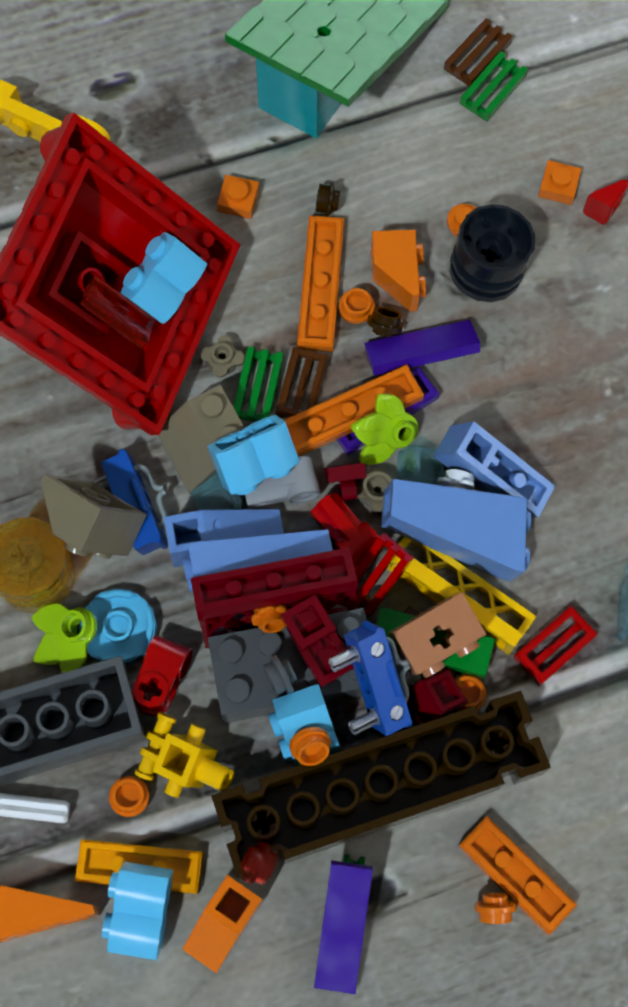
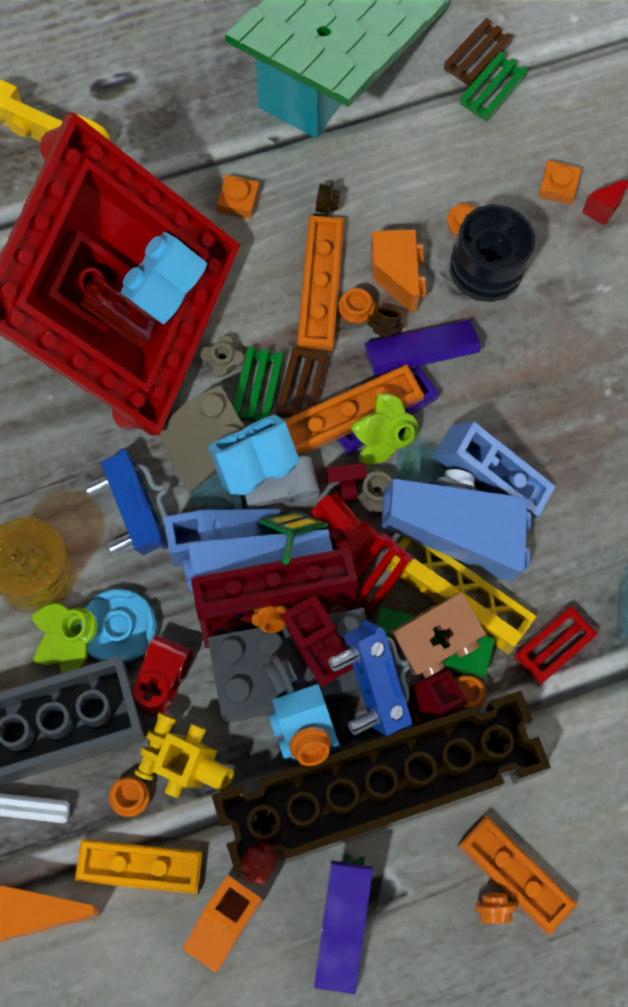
dark tan slope [41,474,146,559] -> none
medium azure brick [102,862,173,961] -> none
none -> piece [259,509,328,565]

